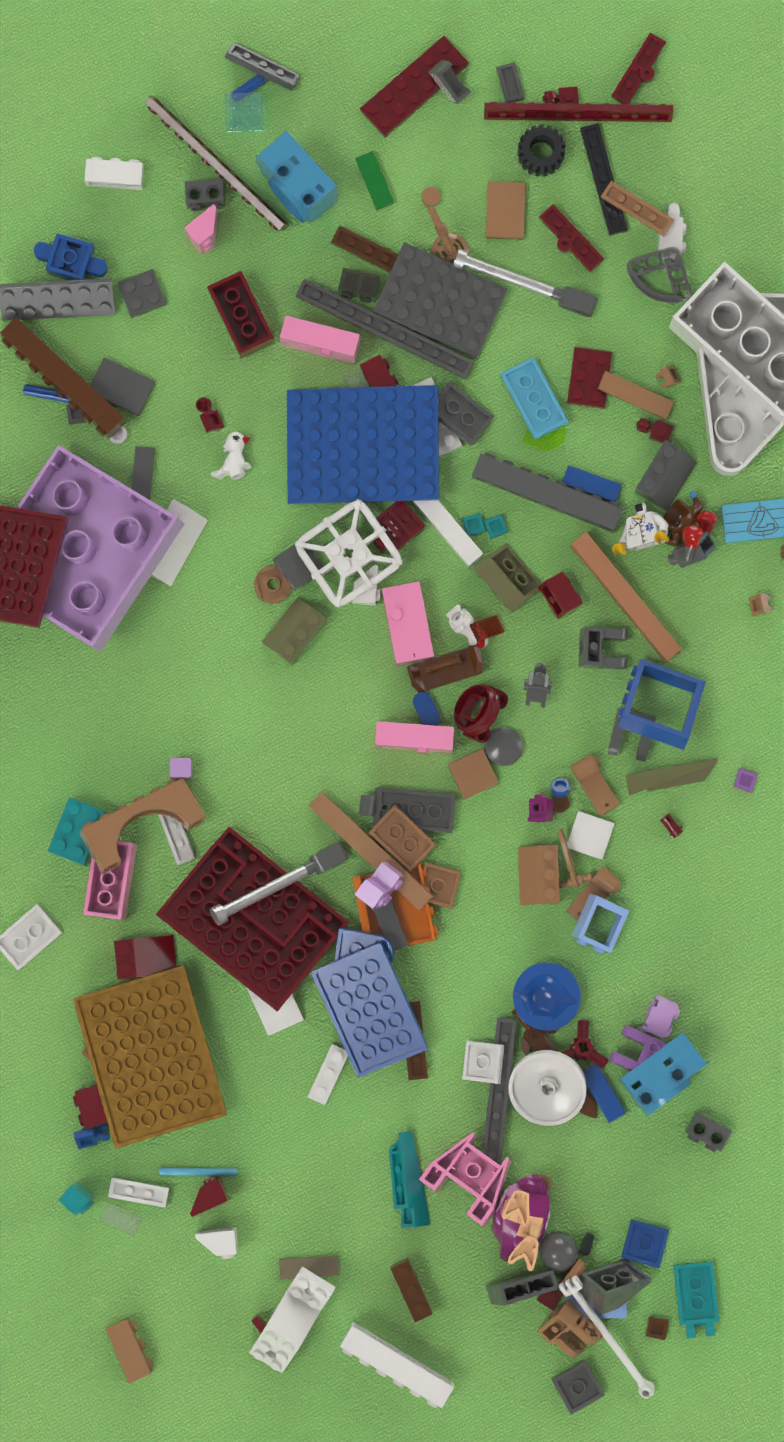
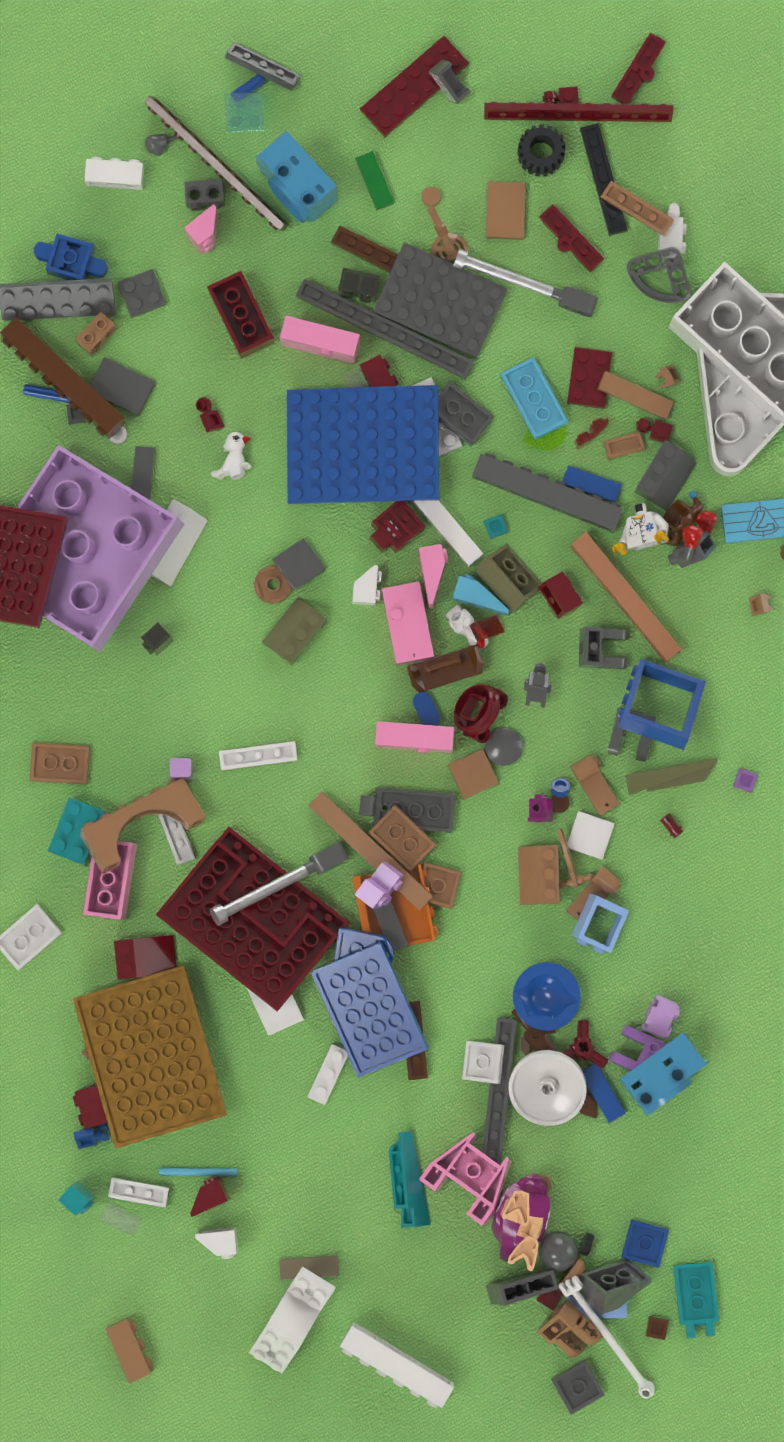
dark red tile [251,1314,266,1333] -> none
white plate [295,499,403,608] -> none
reddish brown brick [390,1258,433,1322] -> none
teal tile [462,513,486,537] -> none
dark grey tile [496,62,525,103] -> none
dark grey brick [685,1111,732,1153] -> none
none -> medium nougat tile [29,743,90,785]
none -> medium nougat brick [75,312,117,357]
none -> clear smoke piece [141,622,174,656]
none -> dark grey piece [145,134,178,156]
none -> white plate [219,741,298,771]
none -> bright pink slope [419,544,448,609]
none -> medium azure slope [453,574,509,616]
none -> clear red slope [574,418,609,449]
none -> medium nougat tile [603,431,645,460]

